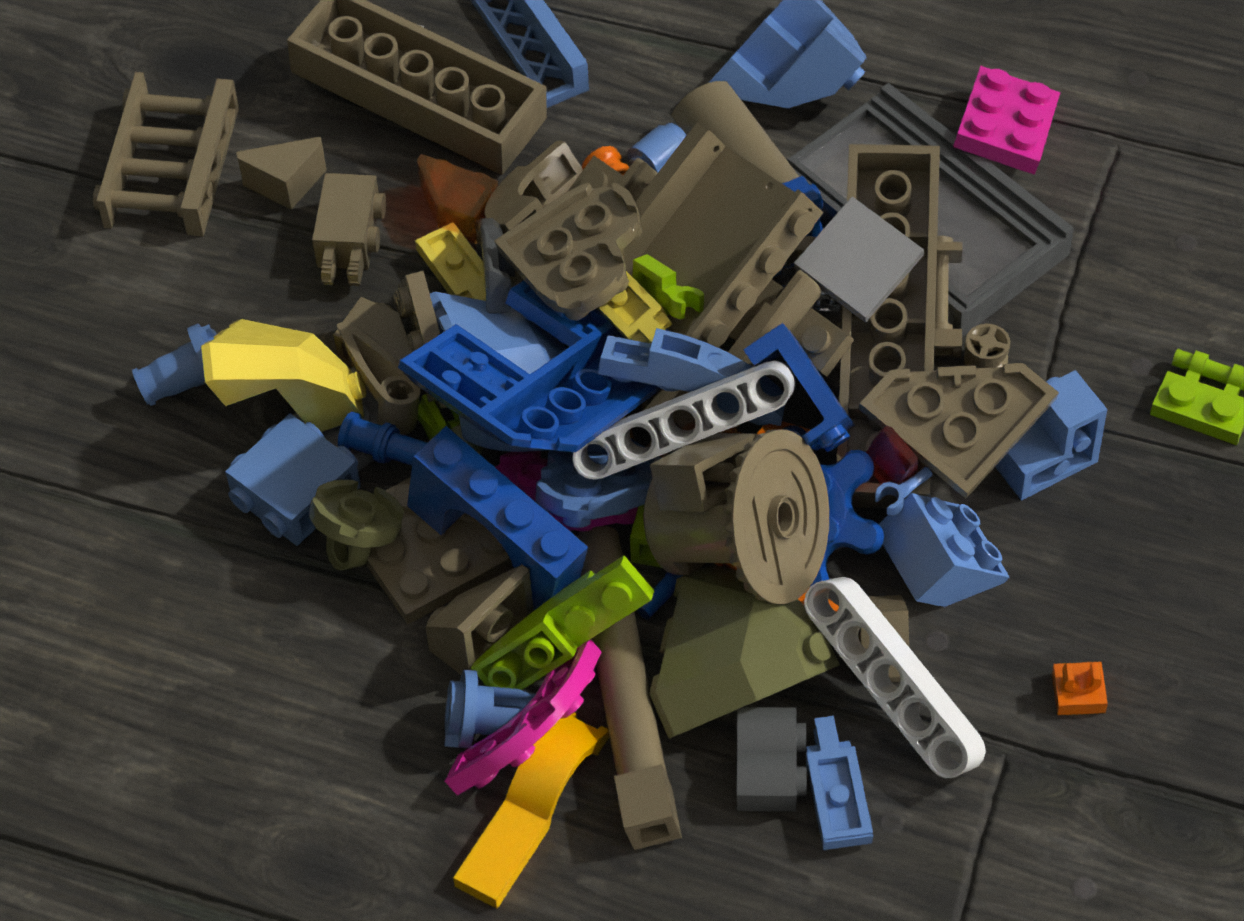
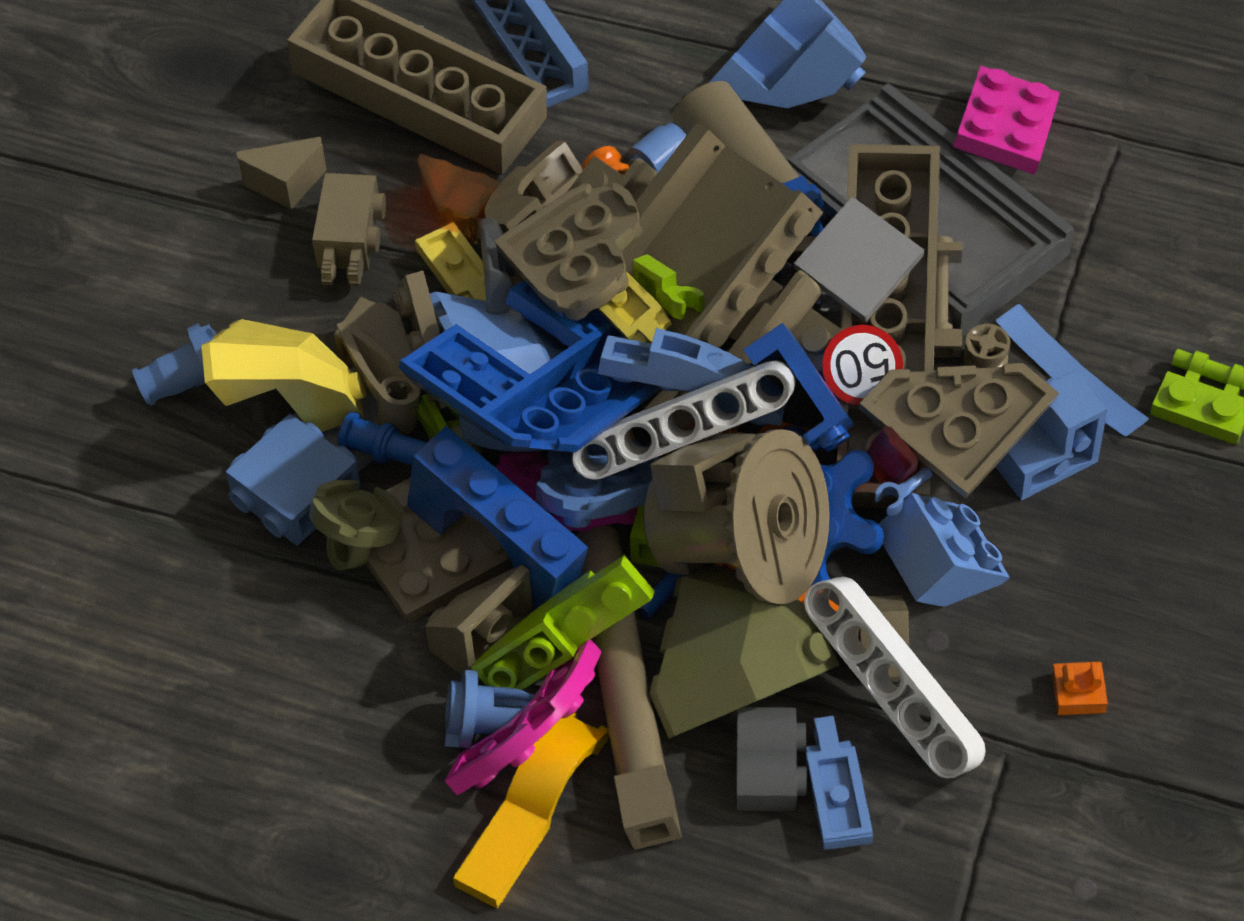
dark tan fence [93,72,239,236] -> none
none -> sticker [822,325,903,406]
none -> medium blue sticker [996,304,1149,436]

